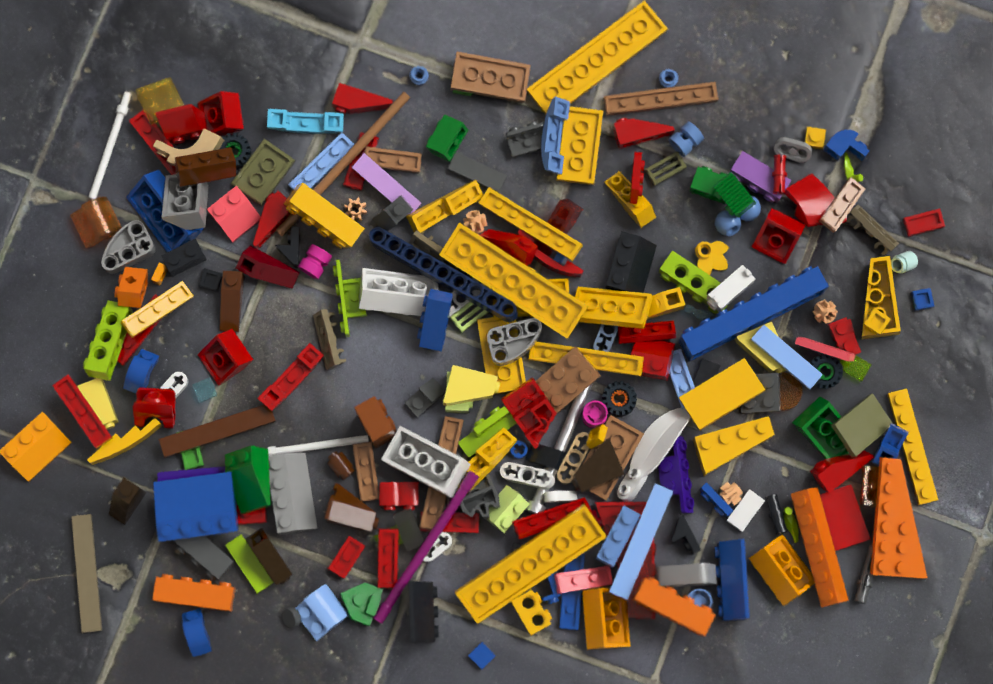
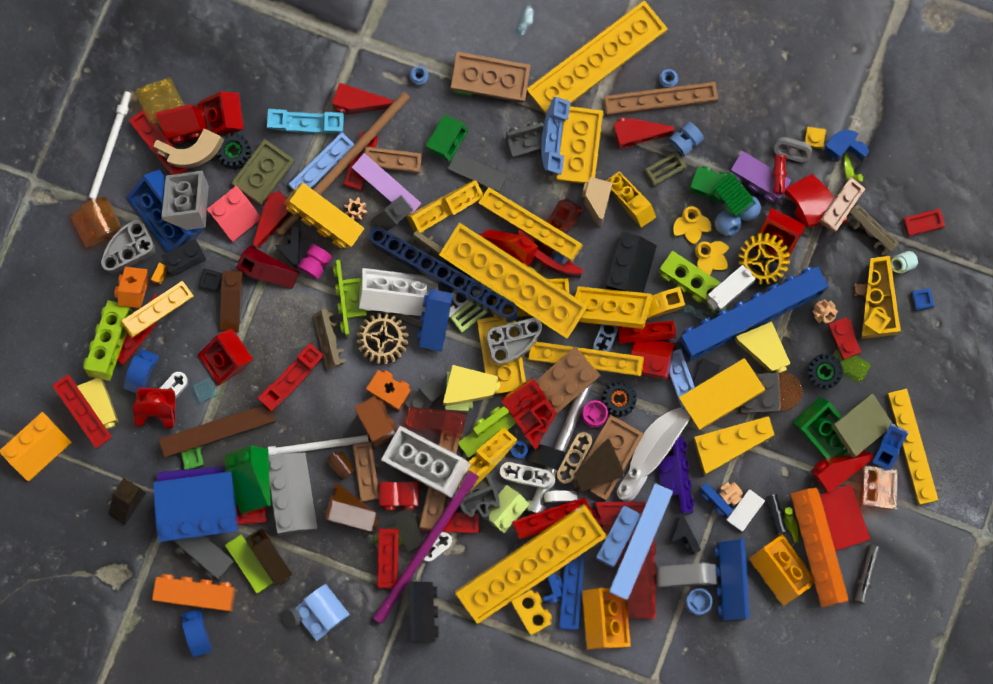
dark tan tile [71,514,102,633] -> none
yellow slope [87,418,163,465] -> none
reddish brown brick [175,147,236,187] -> none
red plate [328,536,366,579] -> none
green plate [339,582,383,627] -> none
light nougat gear [463,210,487,234] -> none
blue tile [468,642,496,670] -> none
coral tile [554,566,613,594] -> none
yellow tile [586,424,608,449] -> none
red plate [629,152,645,204] -> none
orange brick [632,577,715,637] -> none
light blue tile [751,325,823,390] -> none
coral tile [795,337,855,362] -> none
orange wing [870,457,928,579] -> none
none -> tan gear [357,313,408,365]
none -> orange brick [366,370,412,412]
none -> clear red slope [405,407,467,438]
none -> clear light blue piece [517,4,535,34]
none -> tan slope [582,177,612,227]
none -> yellow plate [673,206,711,244]
none -> yellow gear [738,233,790,284]
none -> medium nougat piece [854,284,867,297]

